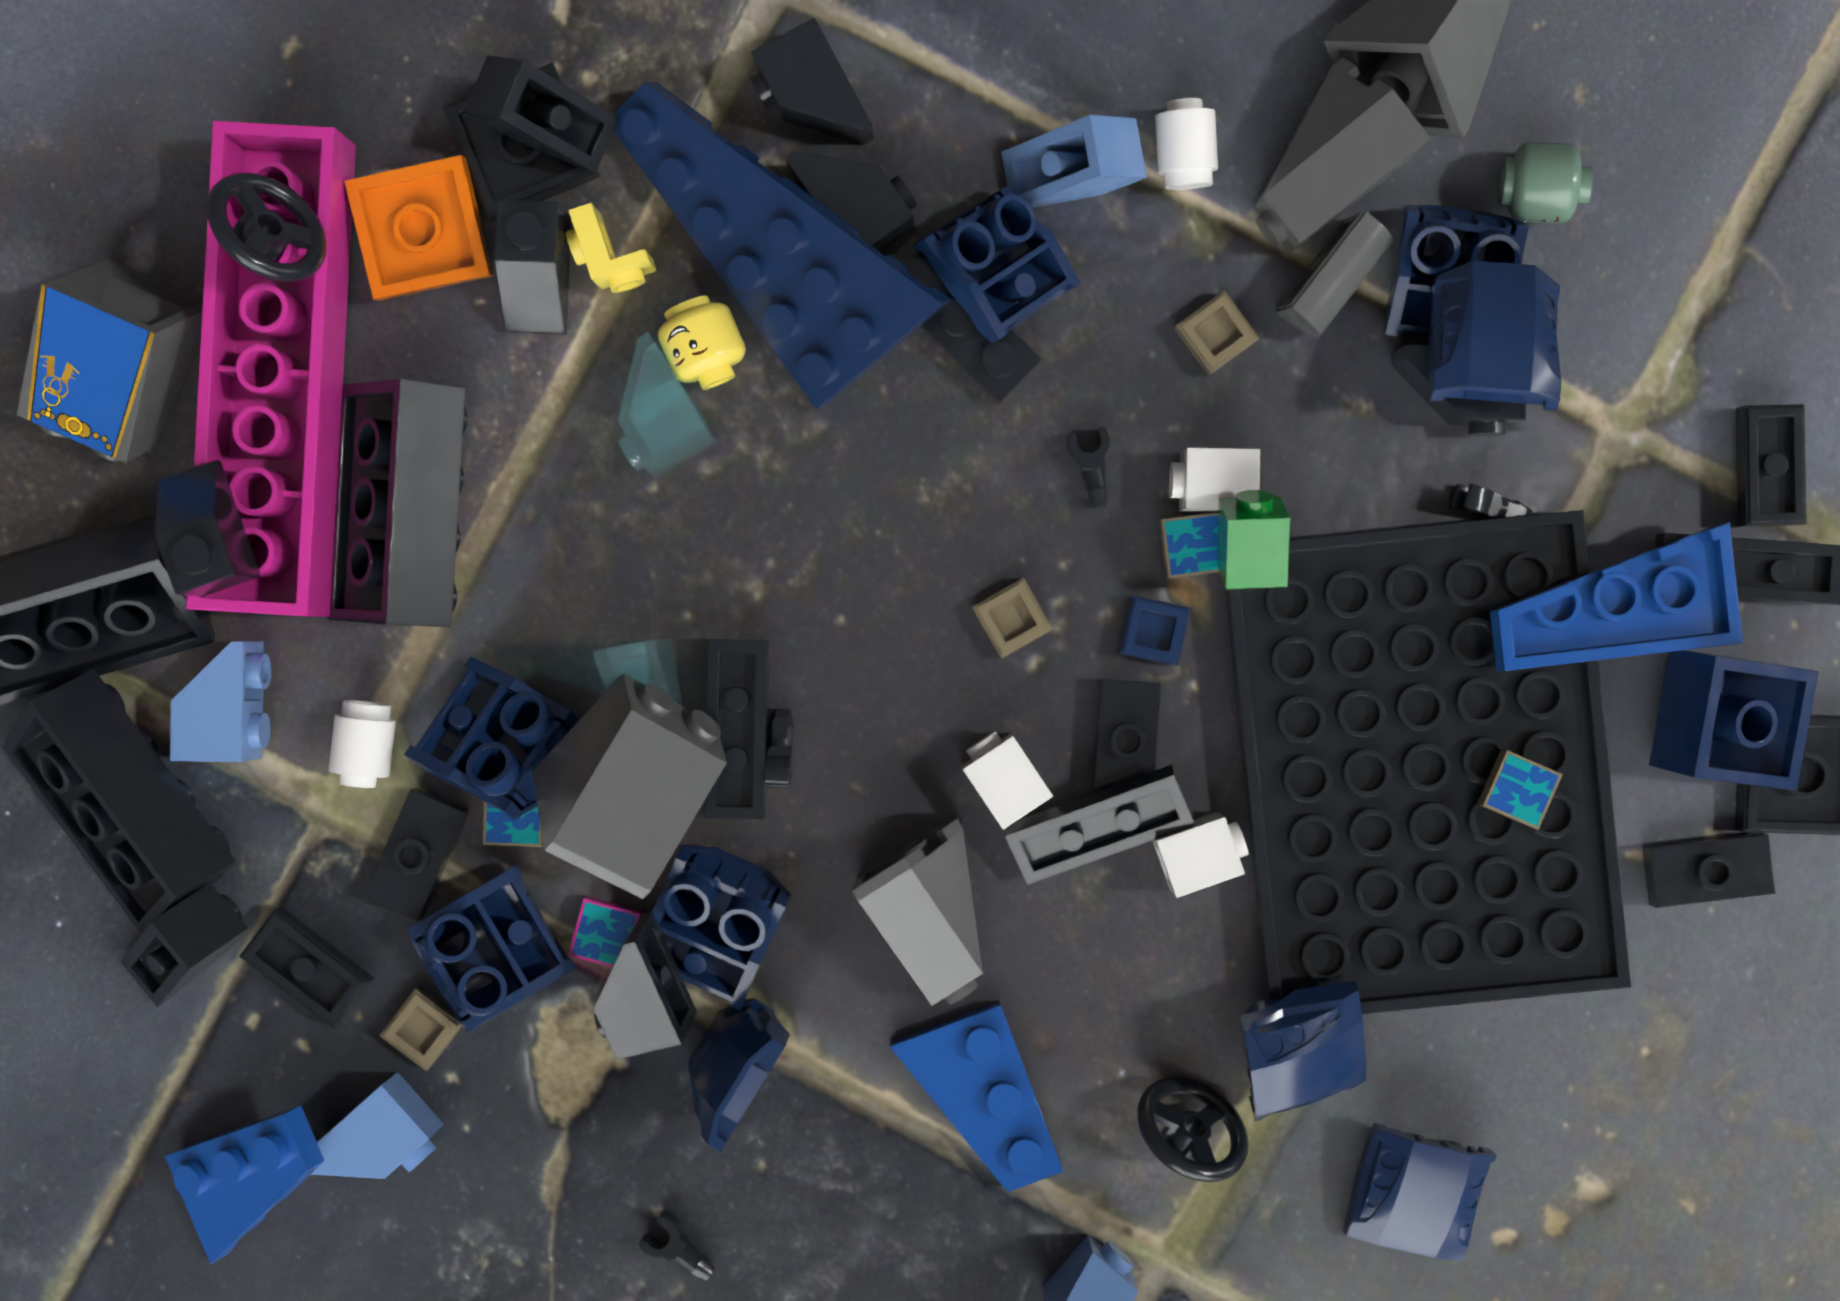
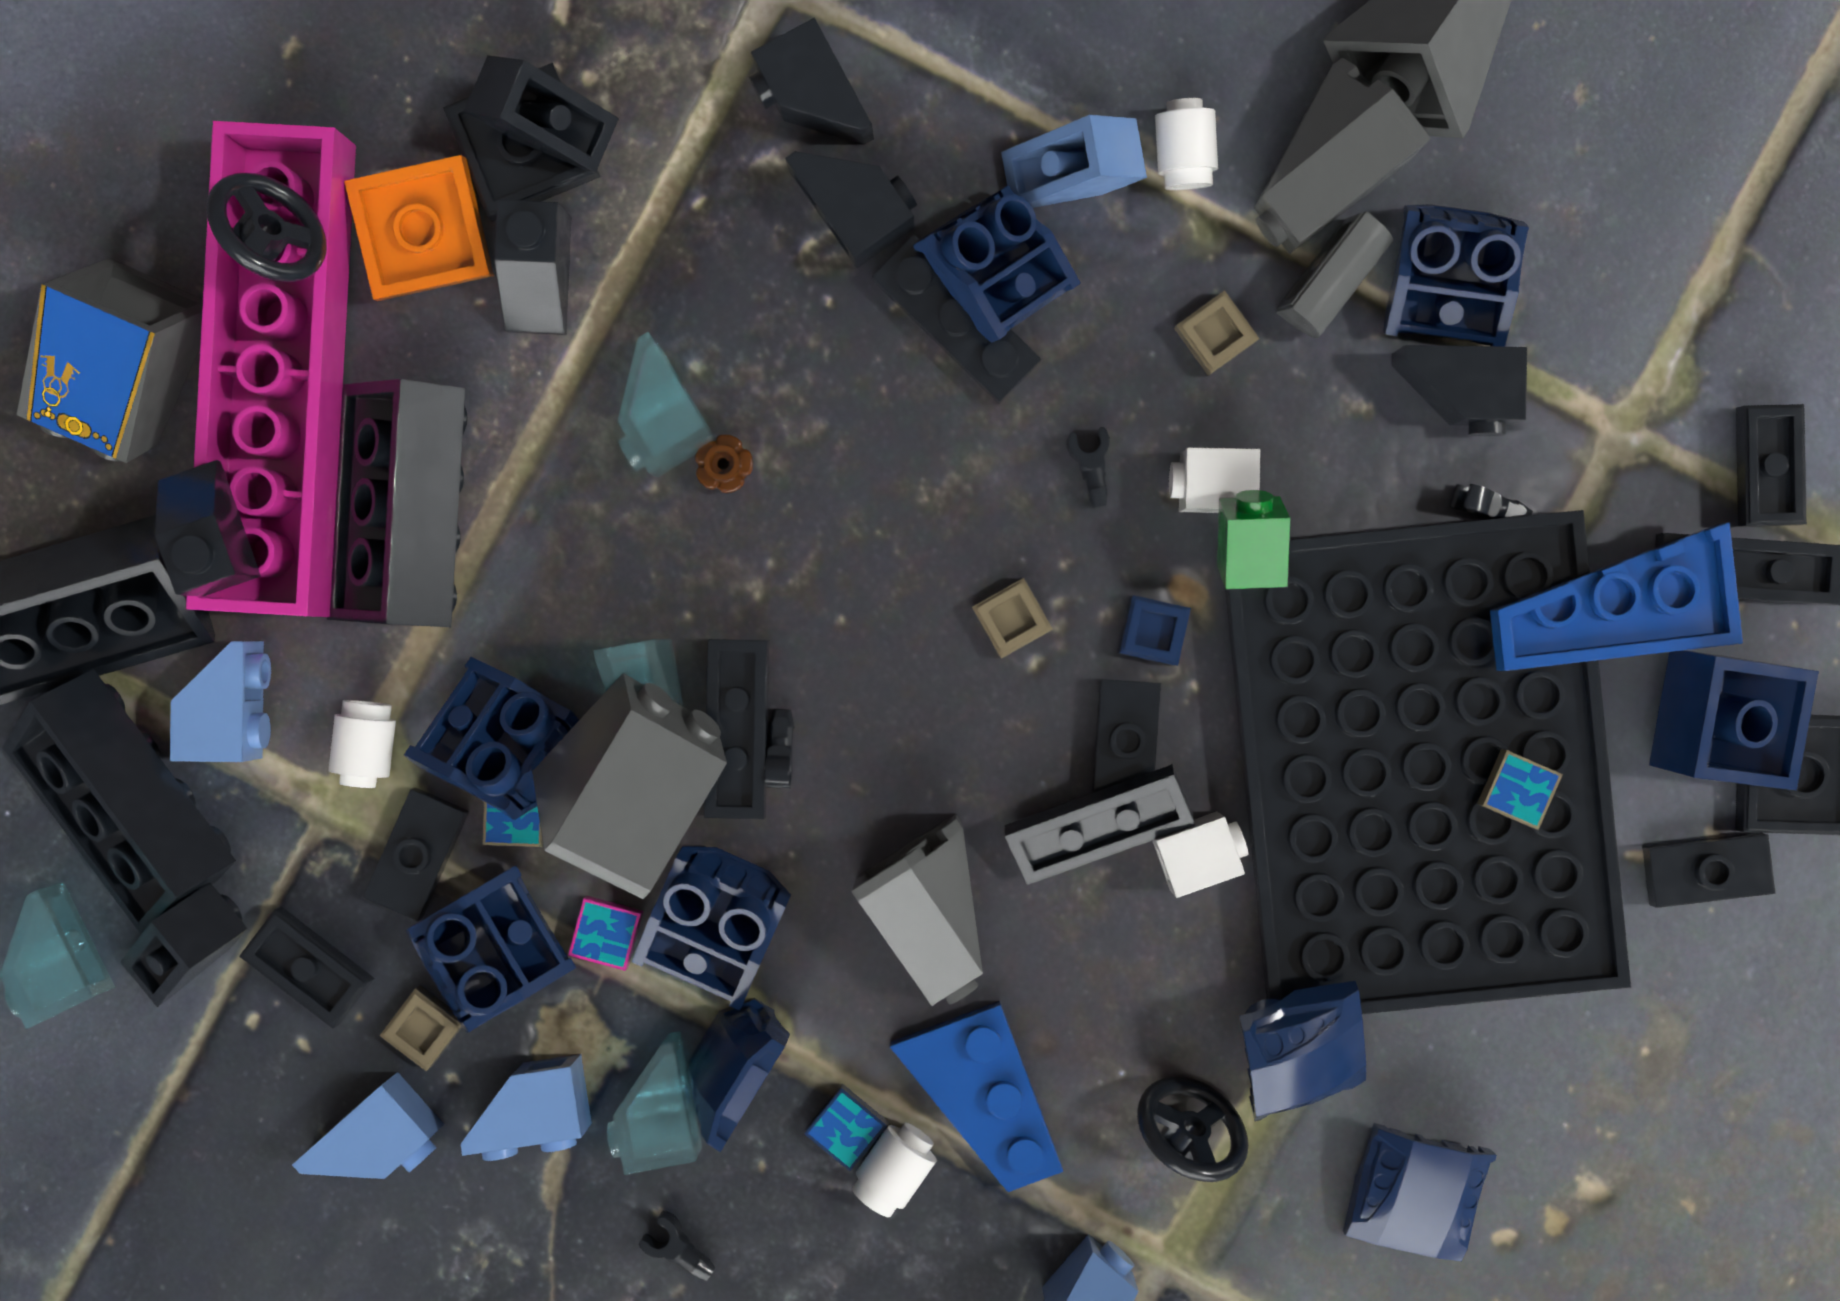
blue wing [165,1105,324,1265] -> none
light yellow bracket [566,203,656,293] -> none
slope [593,911,697,1059] -> none
dark blue wing [614,82,951,410] -> none
light yellow head [658,295,746,390] -> none
white brick [962,731,1053,830] -> none
tile [1159,512,1219,579] -> none
dark blue slope [1428,260,1561,411] -> none
sand green head [1499,142,1593,224] -> none
none -> clear light blue slope [0,882,115,1029]
none -> medium blue slope [461,1054,592,1161]
none -> clear light blue slope [607,1031,702,1175]
none -> reddish brown plate [695,434,753,493]
none -> tile [804,1084,888,1171]
none -> white brick [852,1123,937,1217]

